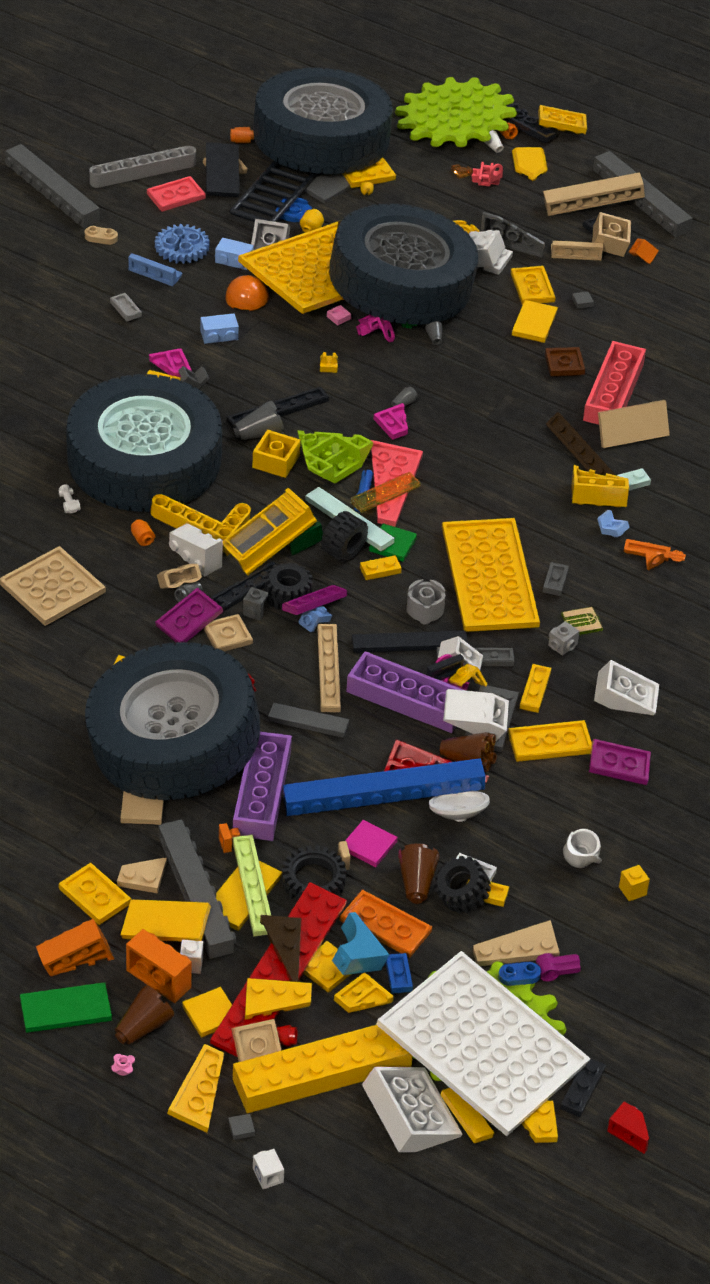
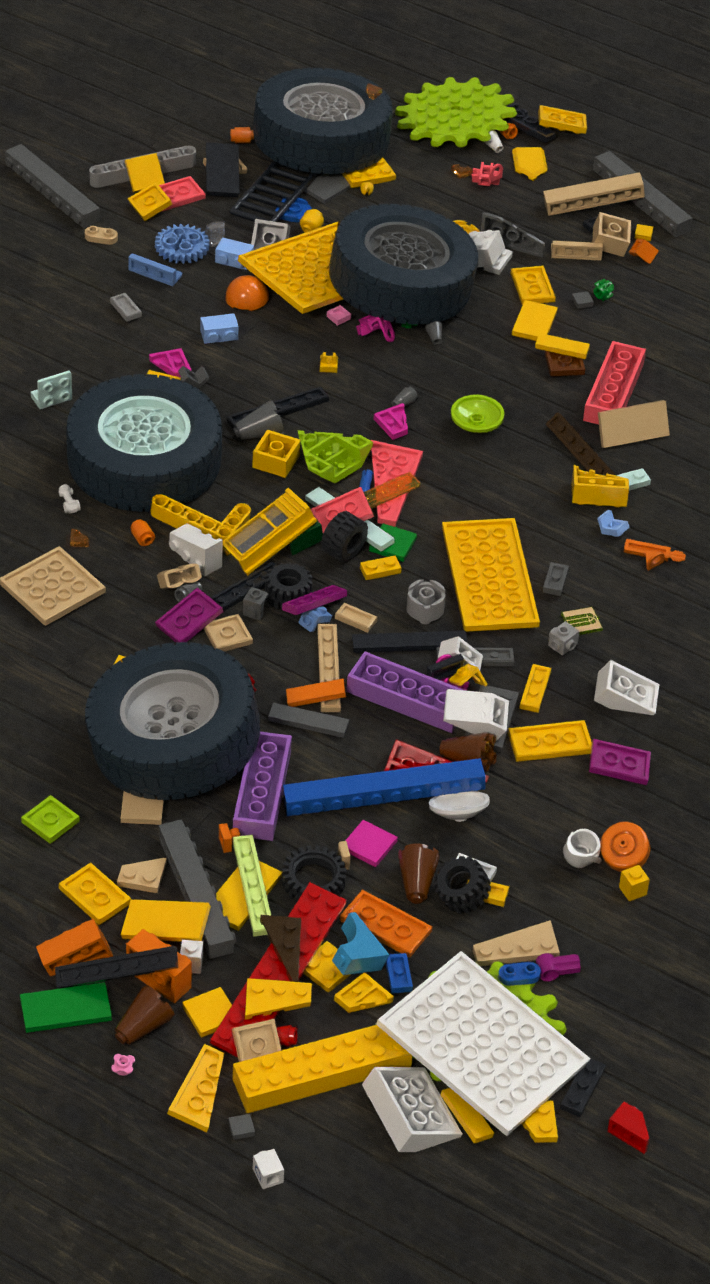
none -> lime plate [21,795,79,844]
none -> light aqua bracket [31,371,72,409]
none -> black tile [55,946,179,989]
none -> clear orange tile [70,529,89,547]
none -> yellow tile [125,153,165,192]
none -> yellow plate [128,182,172,221]
none -> clear piece [206,222,225,247]
none -> orange tile [286,679,346,707]
none -> coral tile [311,487,374,533]
none -> tan tile [335,603,377,633]
none -> clear orange tile [366,83,382,100]
none -> lime dish [451,395,504,433]
none -> yellow tile [535,333,590,359]
none -> green gear [593,279,614,301]
none -> orange wheel [600,822,650,872]
none -> yellow tile [634,224,653,241]

